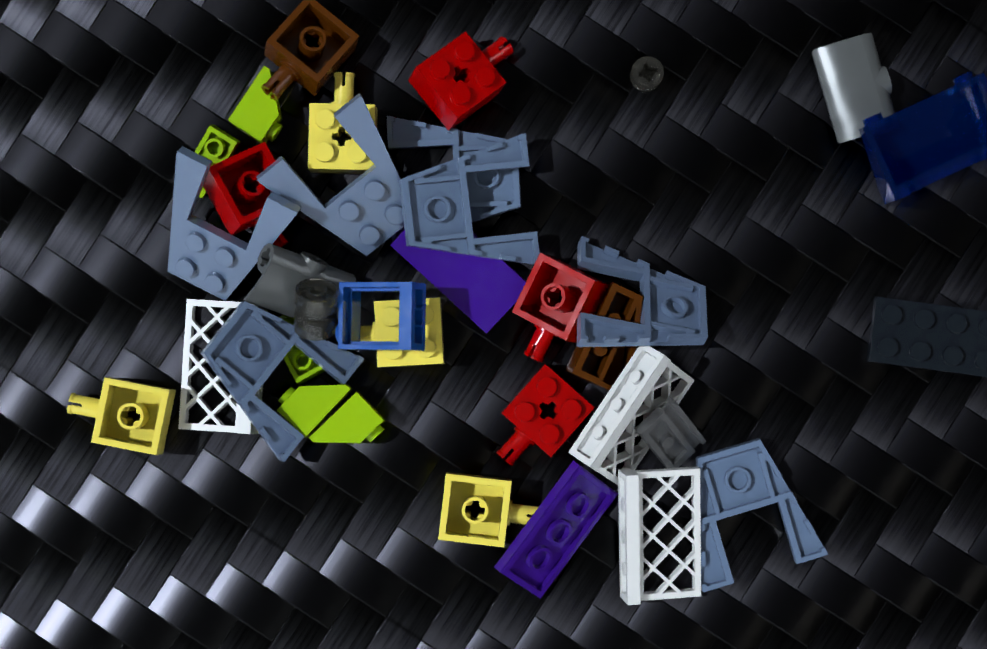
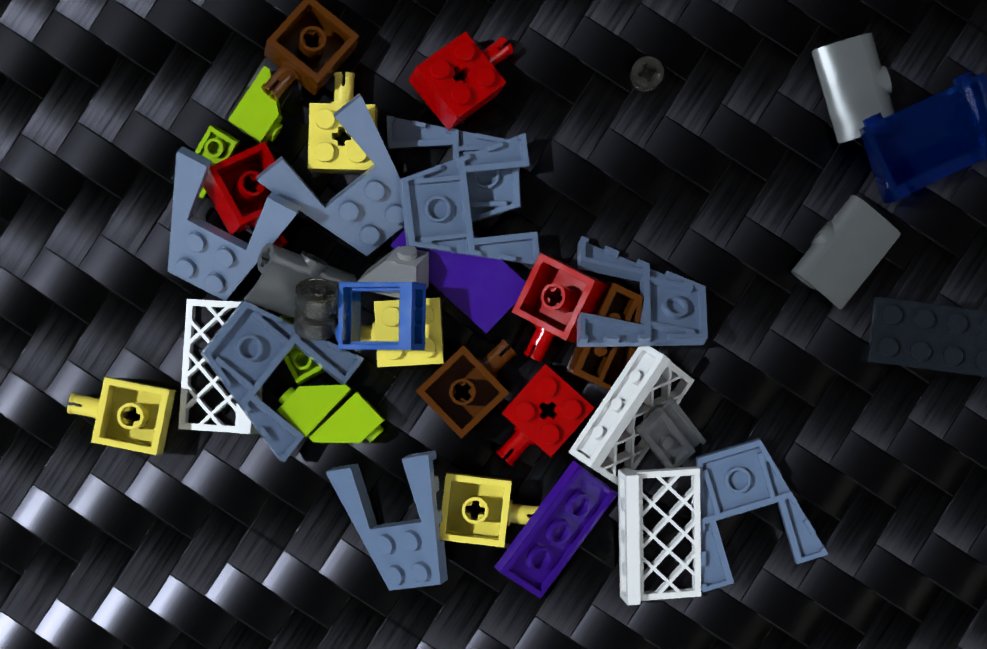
none -> sand blue wing [326,450,448,591]
none -> light grey slope [357,246,429,298]
none -> reddish brown brick [416,339,517,439]
none -> dark grey panel [791,195,901,309]

